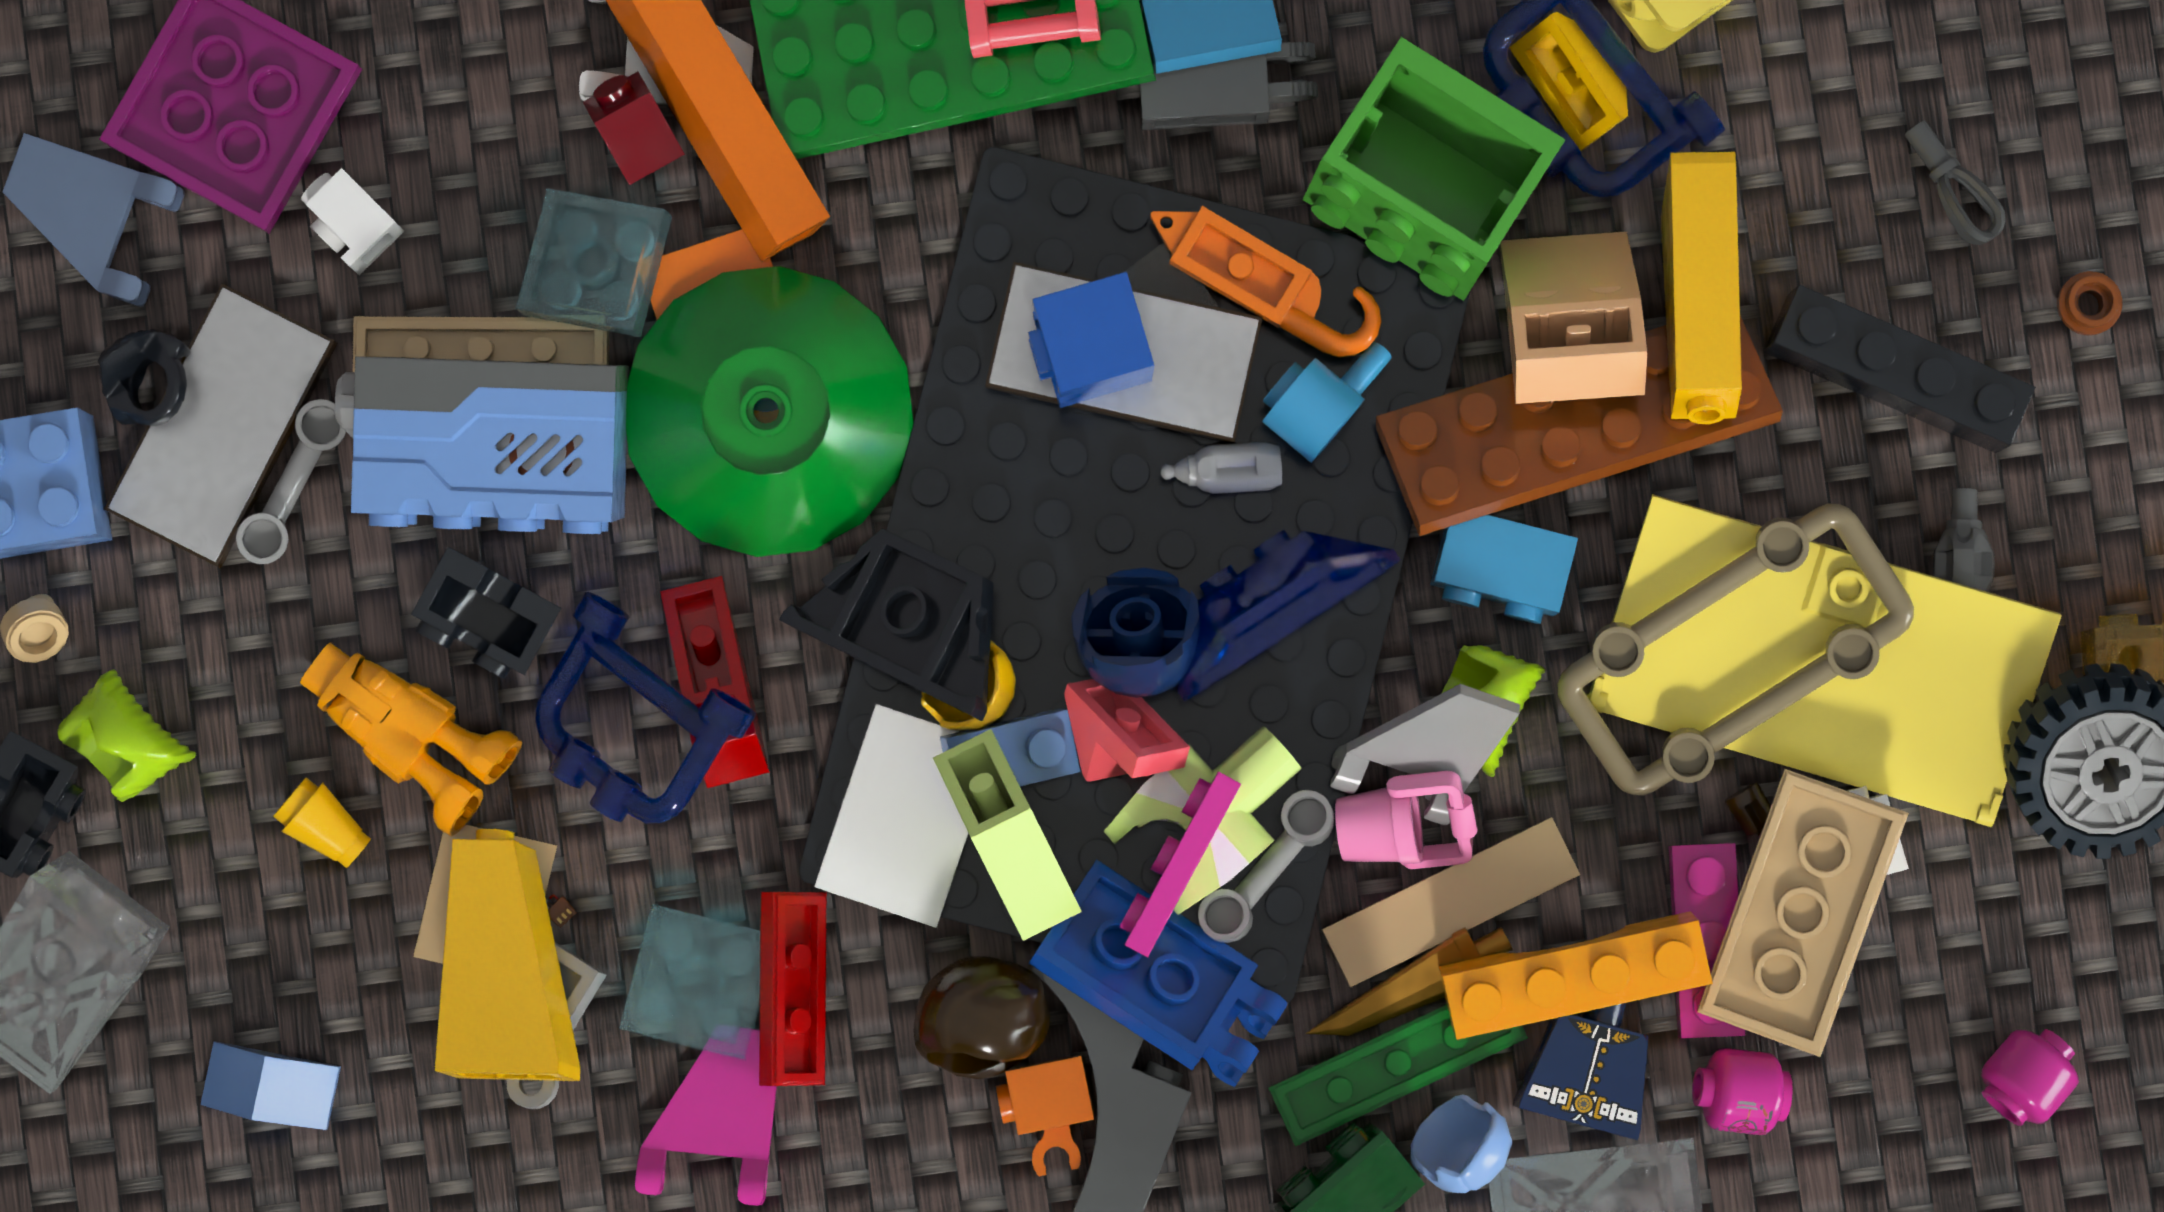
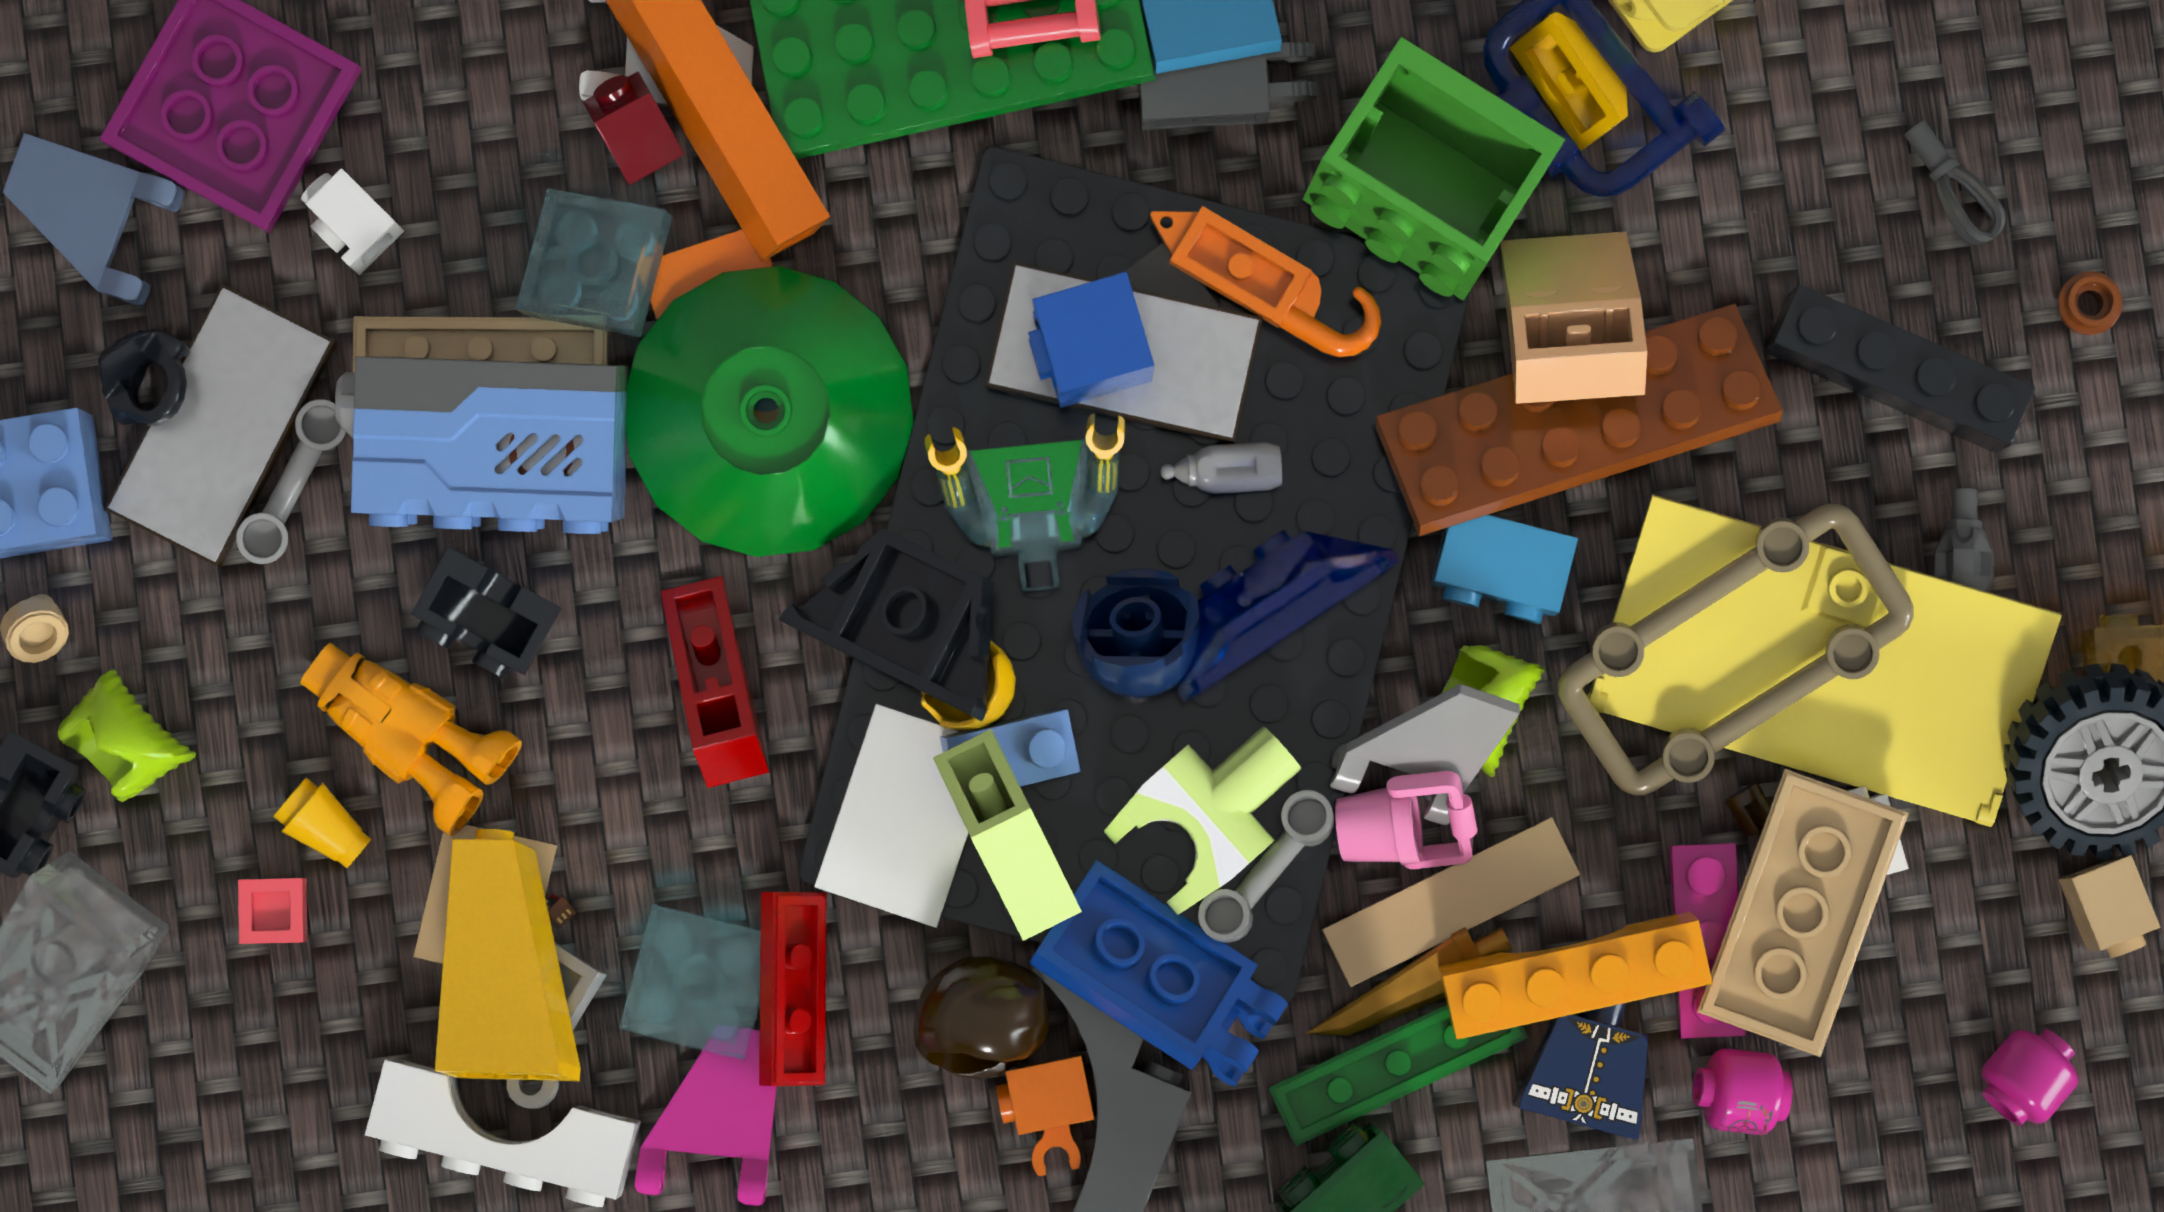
slope [200,1041,341,1130] -> none
clear blue bar [535,592,756,824] -> none
coral slope [1064,679,1190,782] -> none
dark pink plate [1119,771,1241,958] -> none
dark azure piece [1262,342,1392,463] -> none
light blue hair [1410,1094,1512,1193] -> none
yellow slope [1661,152,1742,424] -> none
none -> coral plate [238,878,307,944]
none -> white arch [365,1058,641,1207]
none -> torso [925,414,1125,591]
none -> tan brick [2058,855,2161,958]

